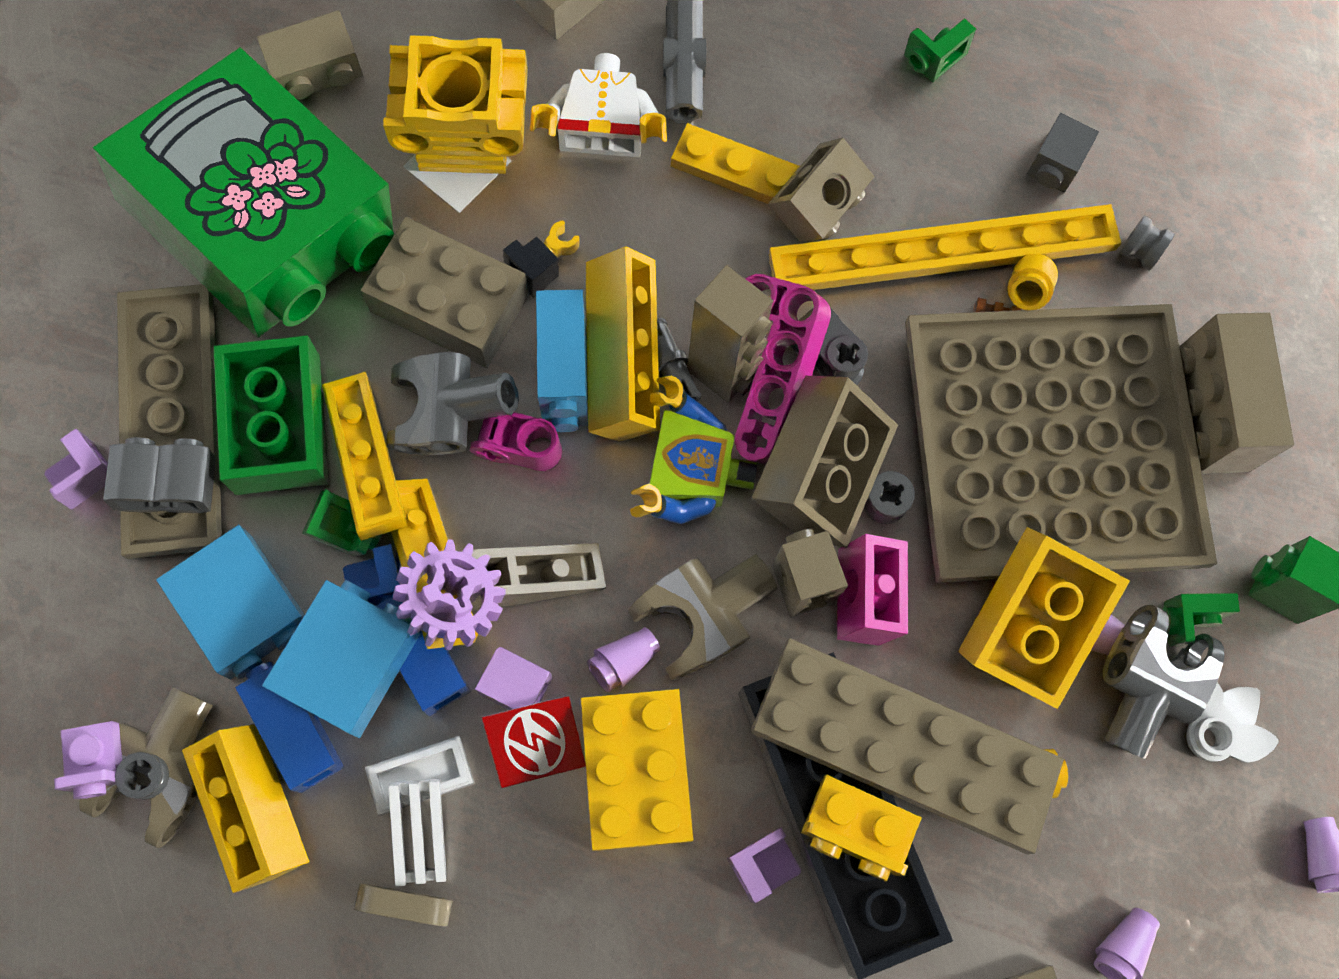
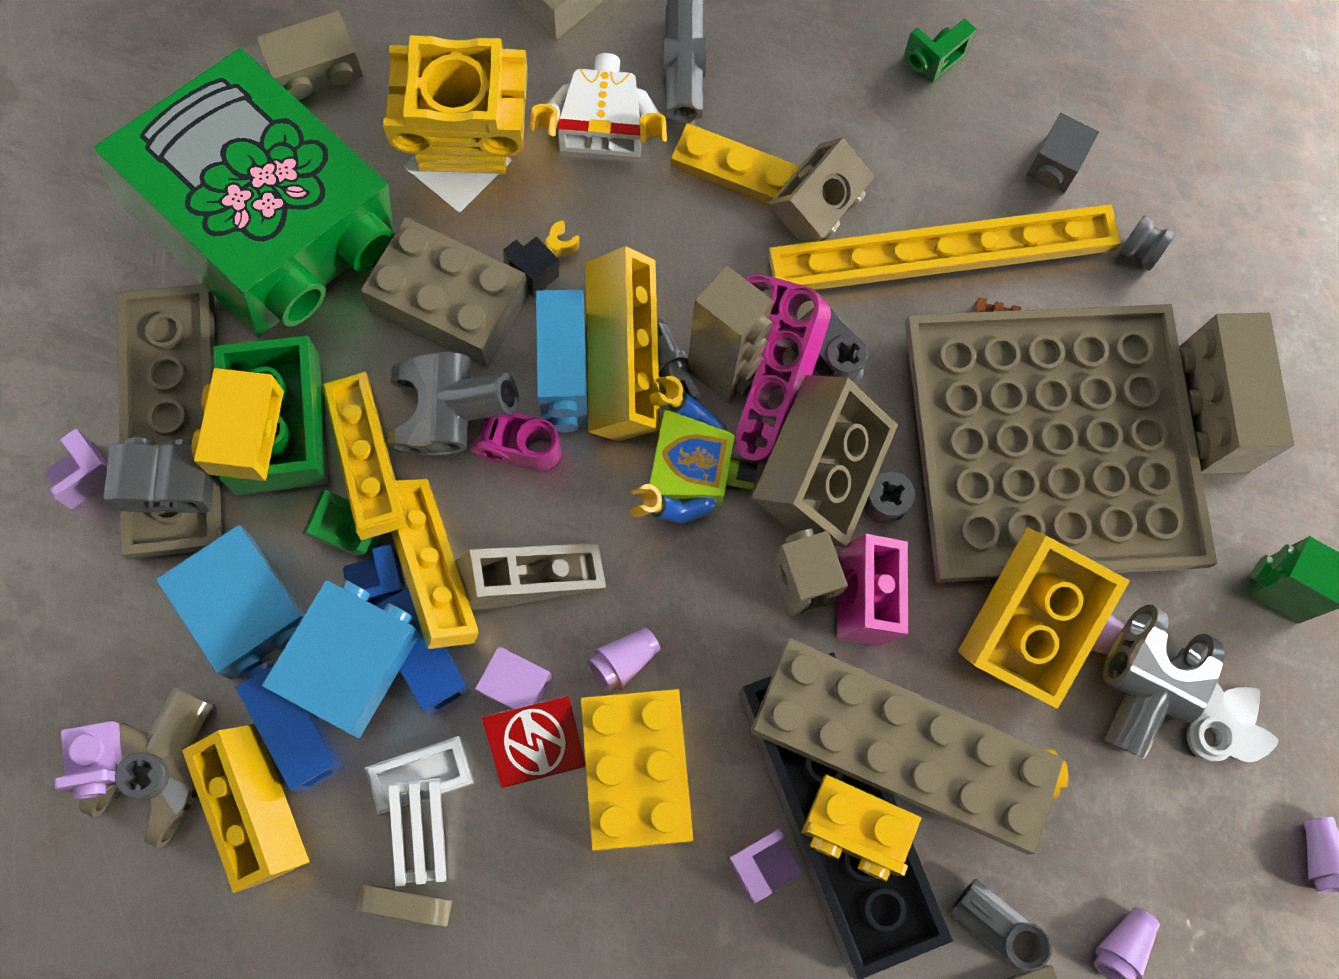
lavender gear [393,540,506,650] -> none
dark tan connector [627,554,778,681] -> none
yellow brick [1007,254,1058,310] -> none
green bracket [1162,593,1240,647] -> none
none -> yellow brick [191,368,284,481]
none -> dark grey piece [949,879,1052,971]

